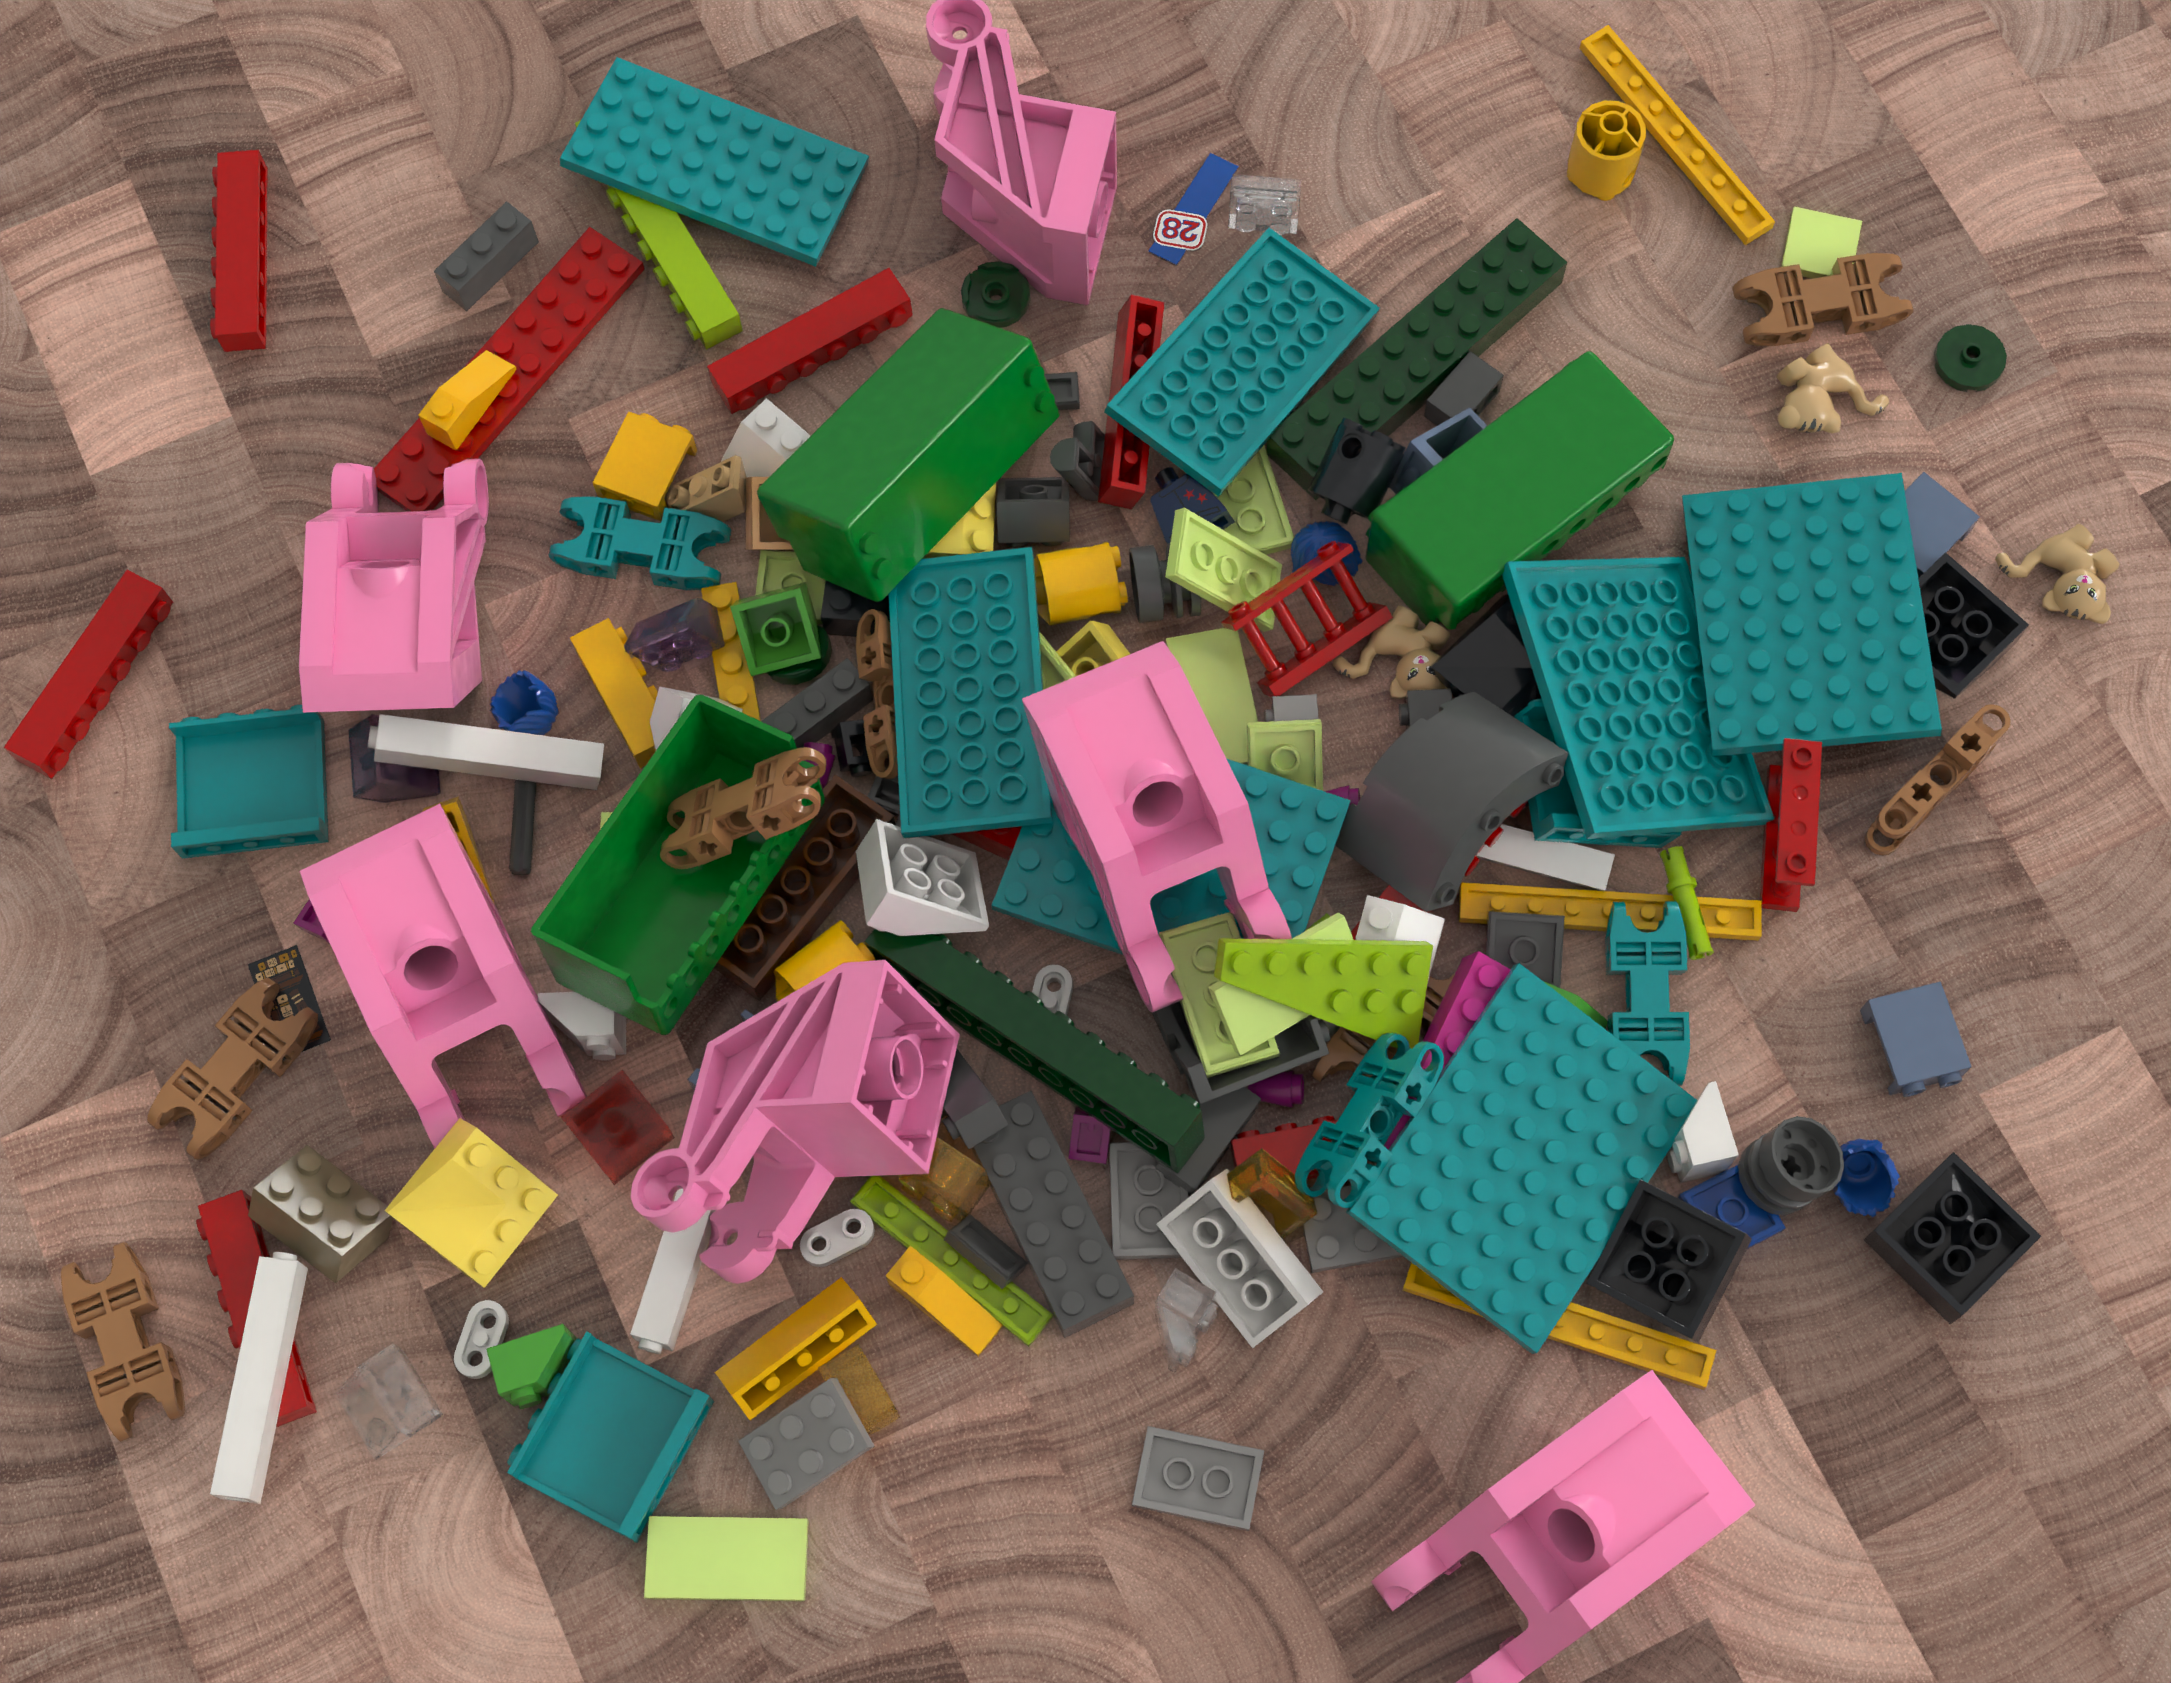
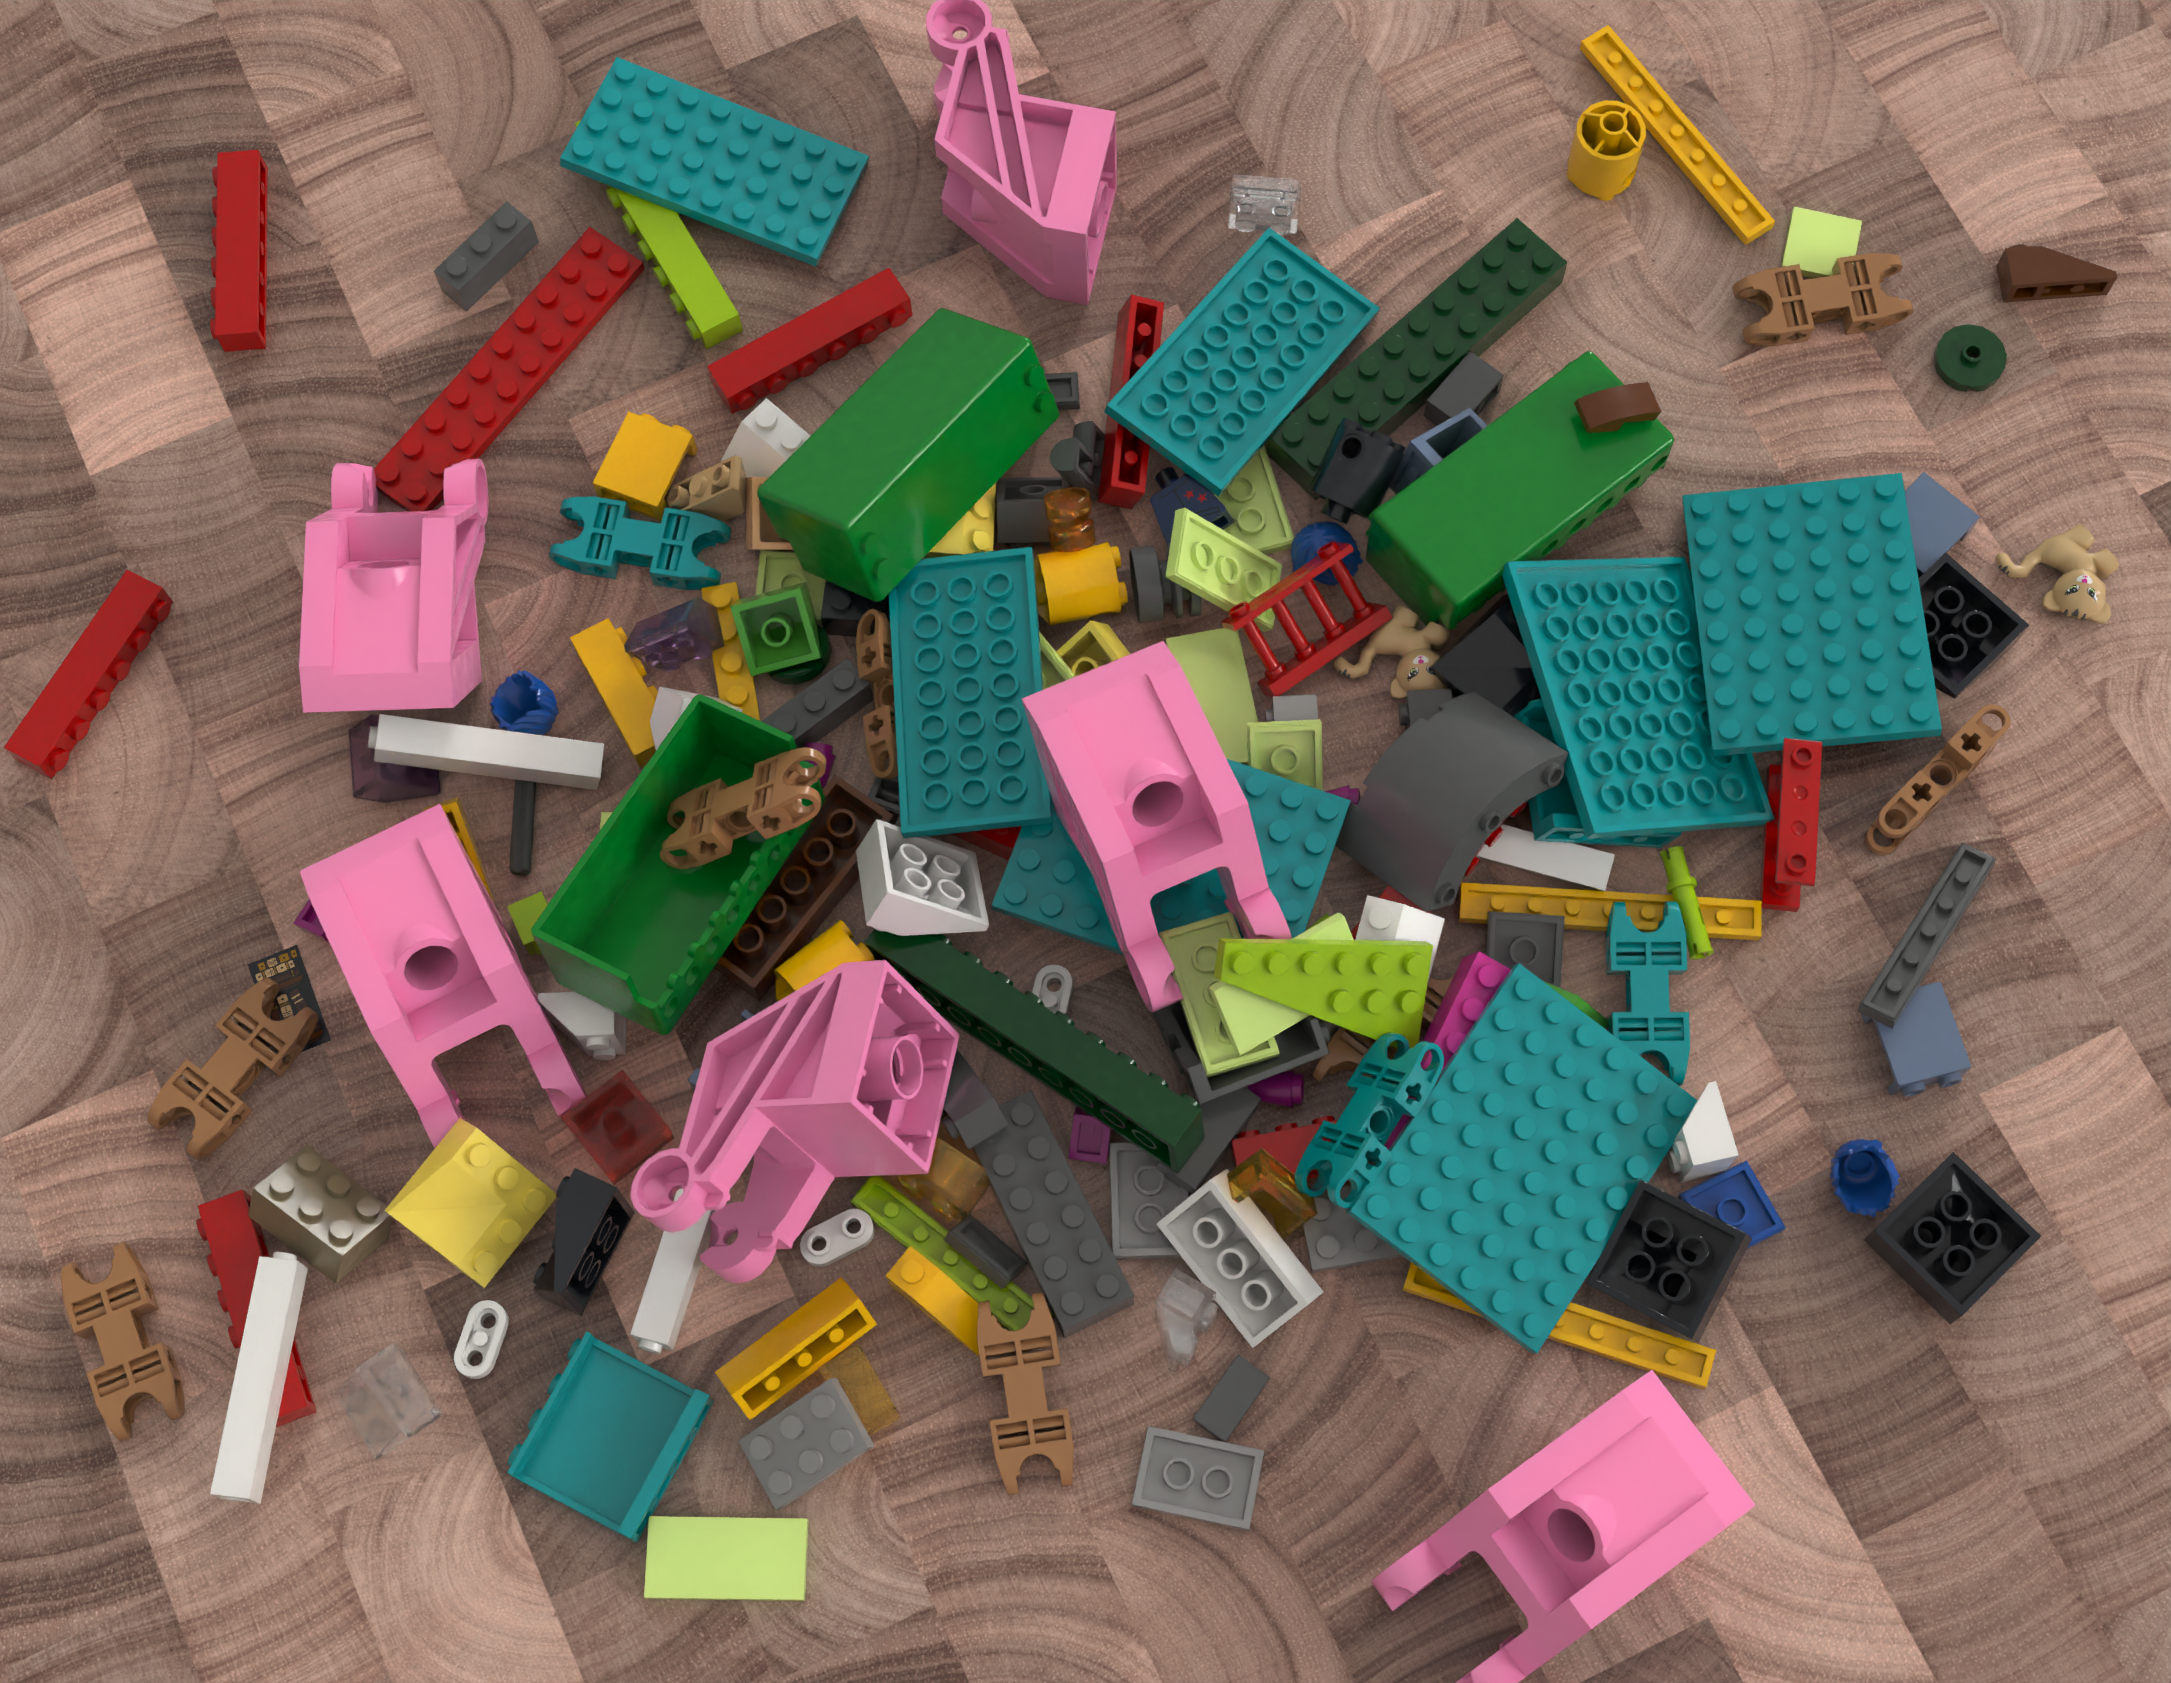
teal panel [169,704,329,859] -> none
yellow slope [418,350,517,450] -> none
bright green slope [486,1324,577,1409] -> none
black brick [831,719,878,777] -> none
dark green plate [961,261,1030,328] -> none
blue sticker [1149,153,1239,265] -> none
dark grey wheel [1738,1116,1844,1216] -> none
tan animal [1776,343,1889,434] -> none
none -> lime brick [507,891,548,956]
none -> black slope [533,1168,635,1316]
none -> medium nougat piece [977,1292,1074,1496]
none -> clear orange wheel [1043,487,1096,552]
none -> dark grey tile [1193,1355,1270,1442]
none -> reddish brown slope [1574,382,1661,433]
none -> dark grey tile [1858,843,1996,1029]
none -> reddish brown slope [1996,244,2117,303]

